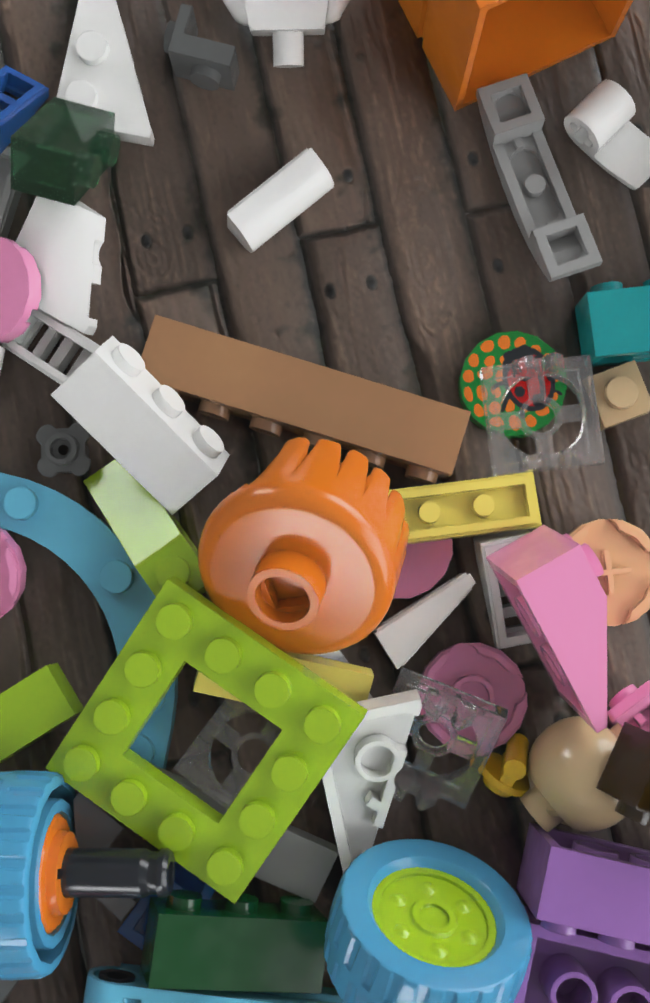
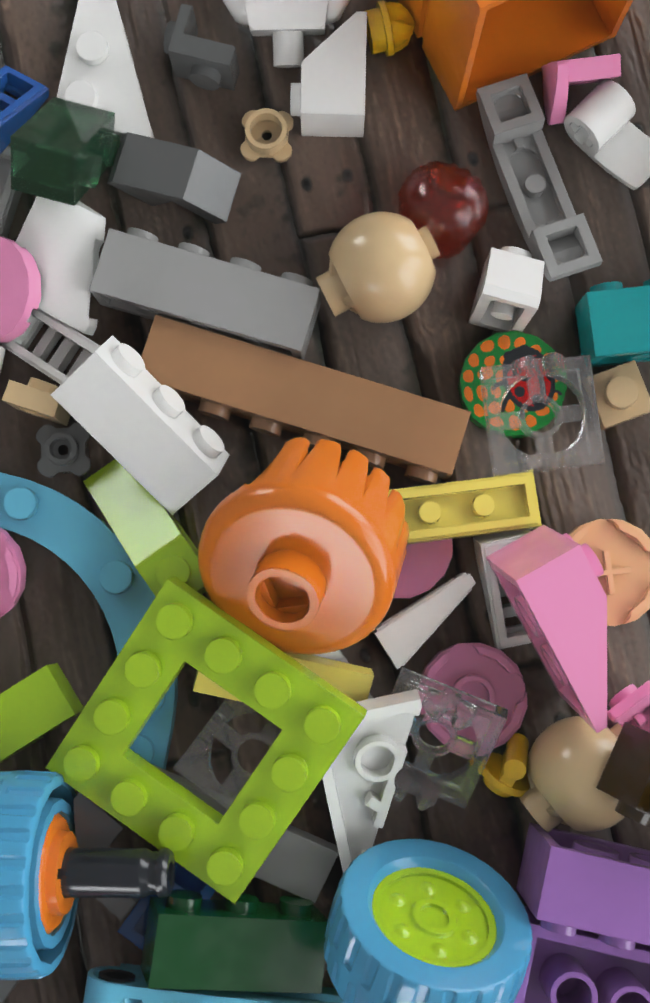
white brick [227,148,334,253] -> none
none -> tan plate [2,377,71,426]
none -> light grey brick [89,227,321,360]
none -> dark grey slope [107,132,242,224]
none -> tan plate [240,108,294,163]
none -> white slope [290,11,367,137]
none -> tan brick [315,211,440,323]
none -> yellow plate [364,0,415,57]
none -> clear red hair [398,160,489,259]
none -> white slope [468,246,545,332]
none -> bright pink tile [542,53,621,125]

